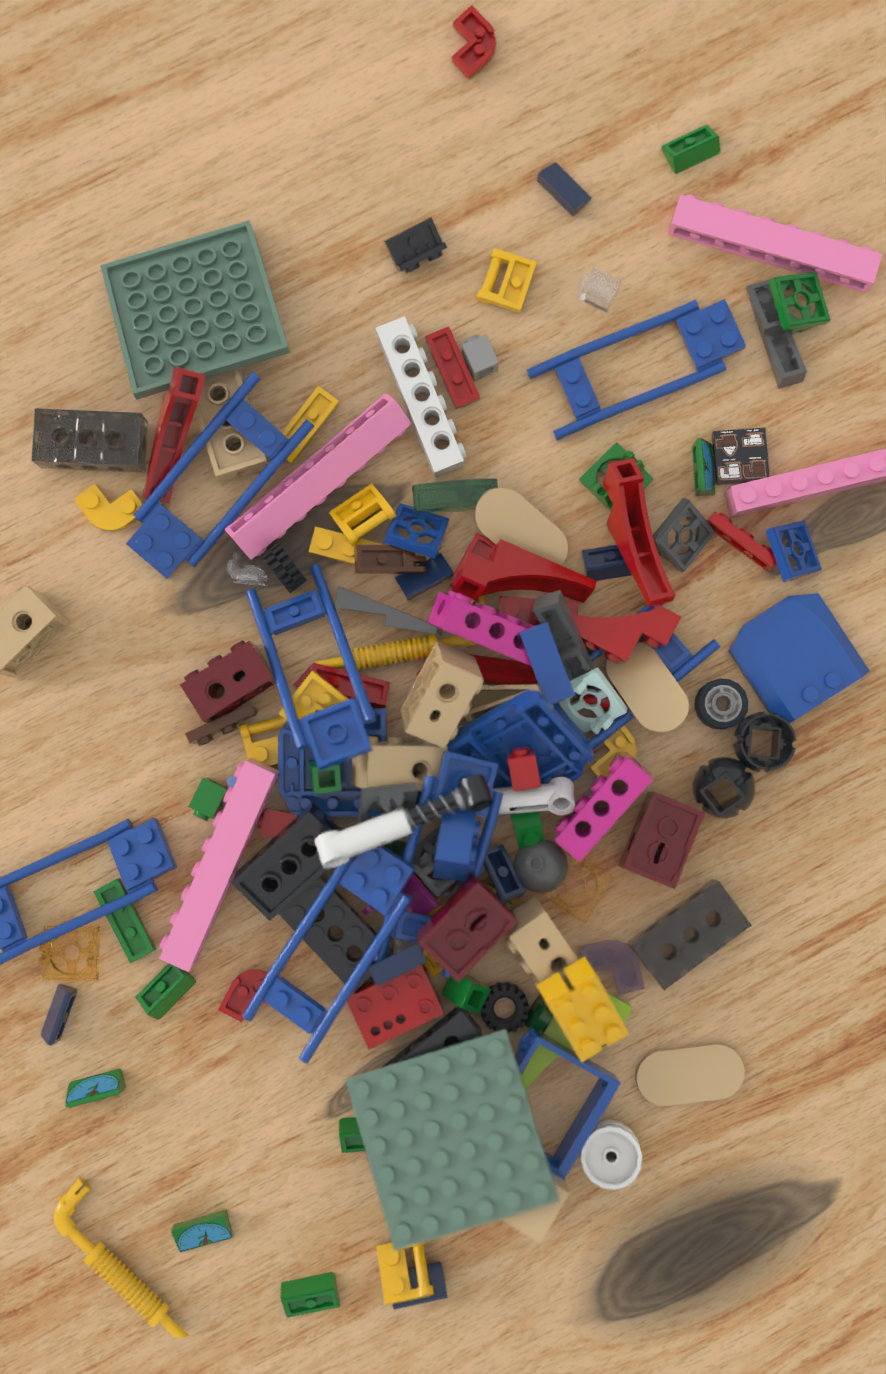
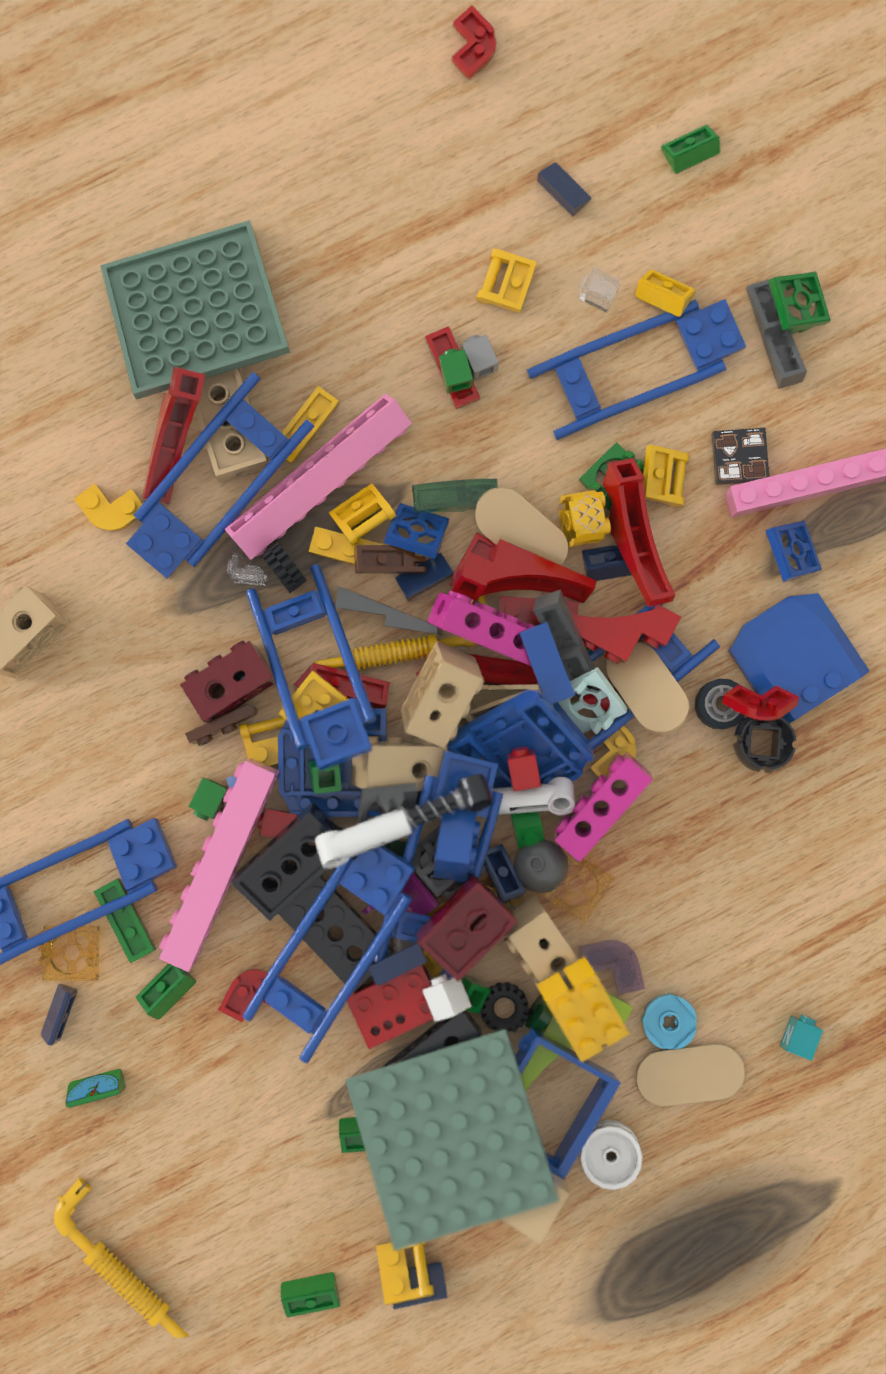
clear smoke brick [31,408,148,473] -> none
slope [171,1210,233,1252] -> none
white brick [376,316,467,478] -> none
black bracket [384,217,447,273] -> none
dark red piece [618,792,705,889] -> none
clear smoke brick [627,879,752,990] -> none
dark grey piece [653,498,716,572] -> none
bright pink brick [668,195,882,293] -> none
green slope [692,438,716,496] -> none
black piece [693,757,755,818] -> none
red plate [707,512,777,571] -> none
none -> white brick [423,974,471,1022]
none -> green brick [439,349,473,394]
none -> yellow brick [559,490,611,547]
none -> yellow slope [635,269,696,317]
none -> medium azure plate [641,993,697,1050]
none -> yellow plate [643,444,689,507]
none -> red plate [722,684,799,720]
none -> teal brick [780,1014,823,1061]

